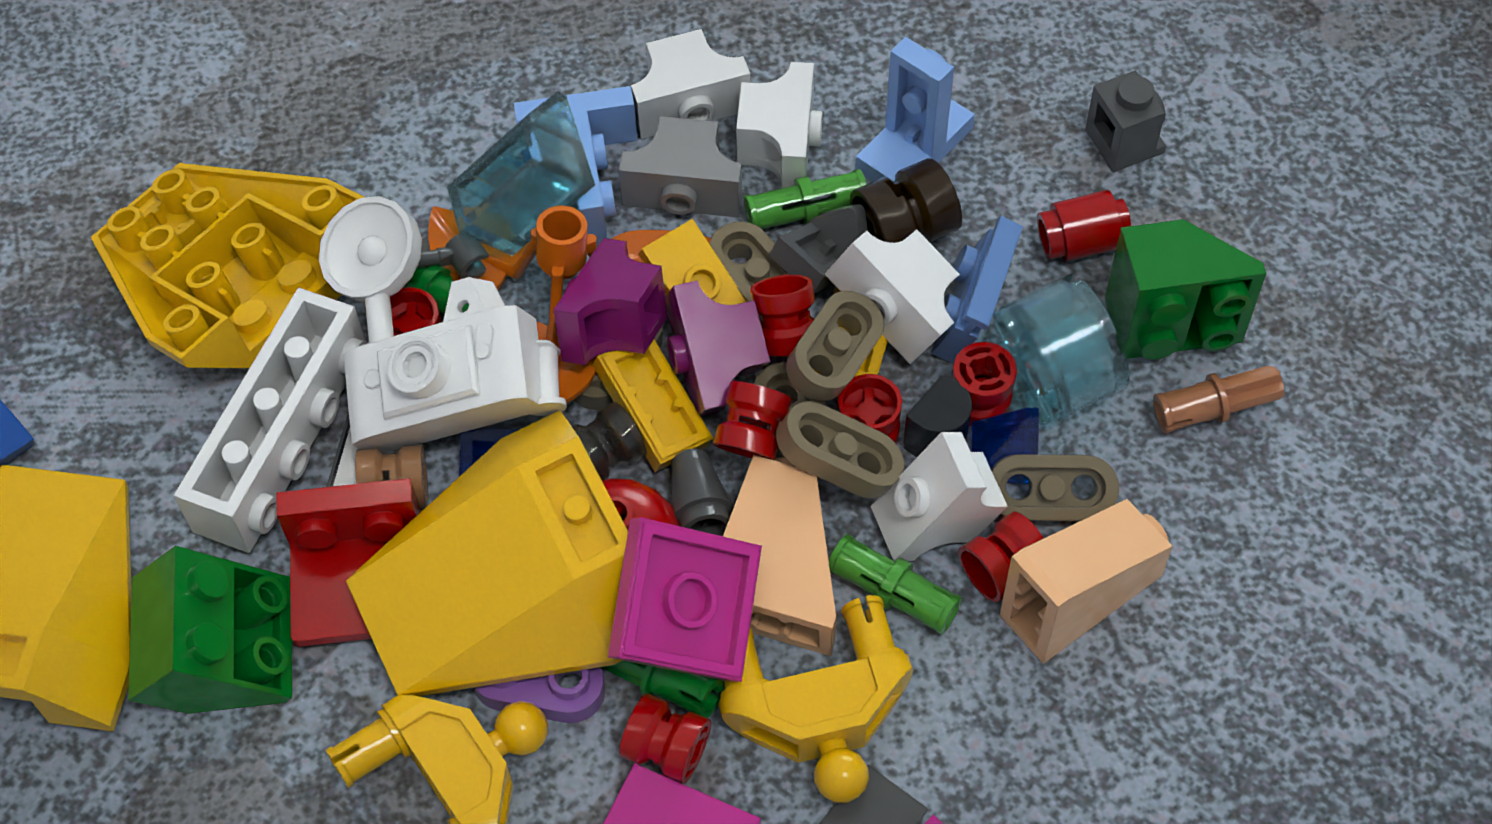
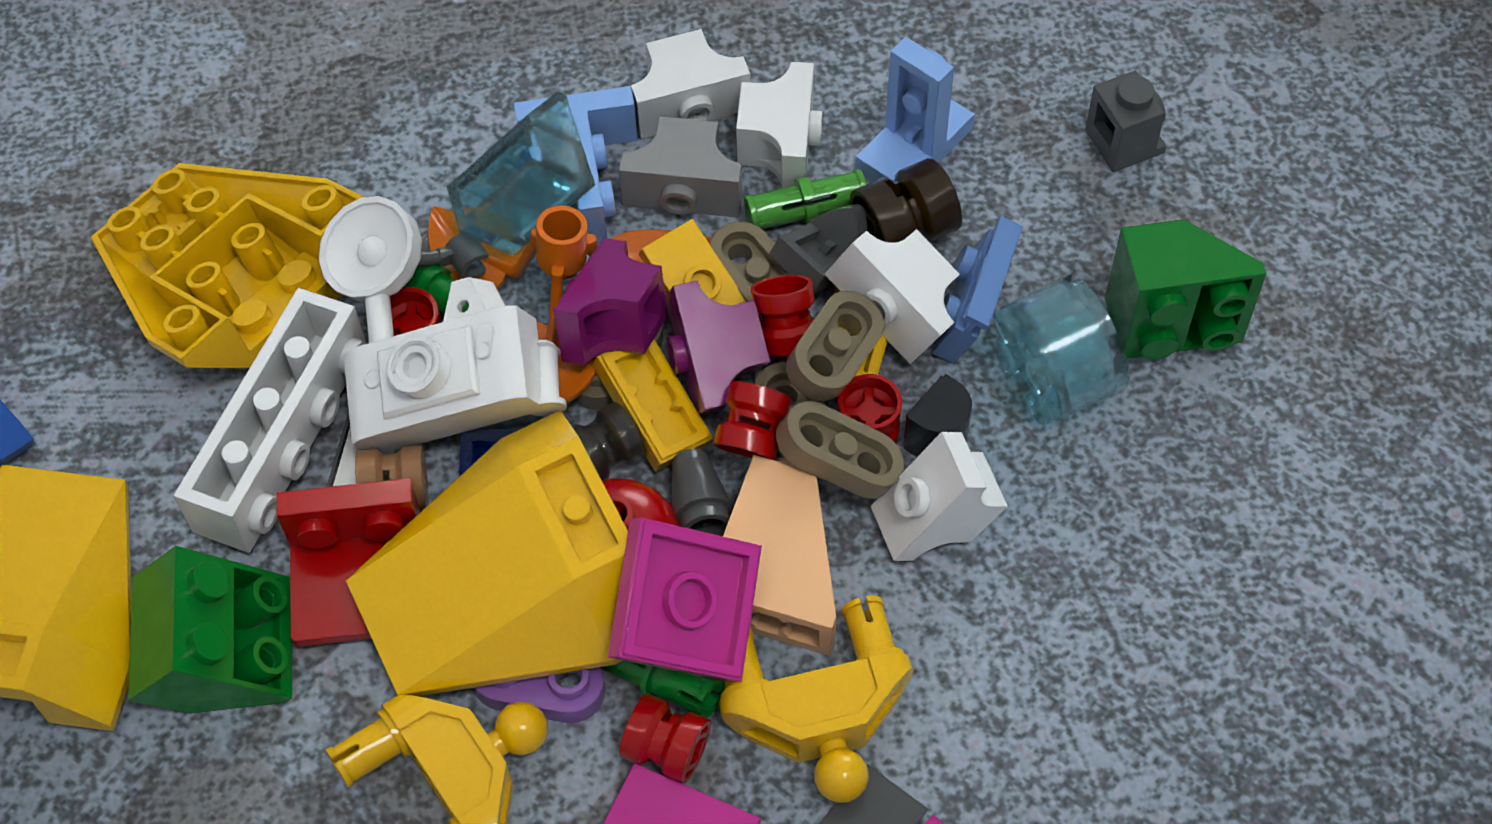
bright green pin [829,534,963,635] -> none
red wheel [952,342,1017,428] -> none
red wheel [958,511,1044,603] -> none
clear blue slope [971,407,1039,484] -> none
dark tan plate [991,454,1119,521] -> none
light nougat slope [1000,499,1173,664] -> none
red brick [1037,190,1131,262] -> none
nougat axle [1153,366,1284,434] -> none

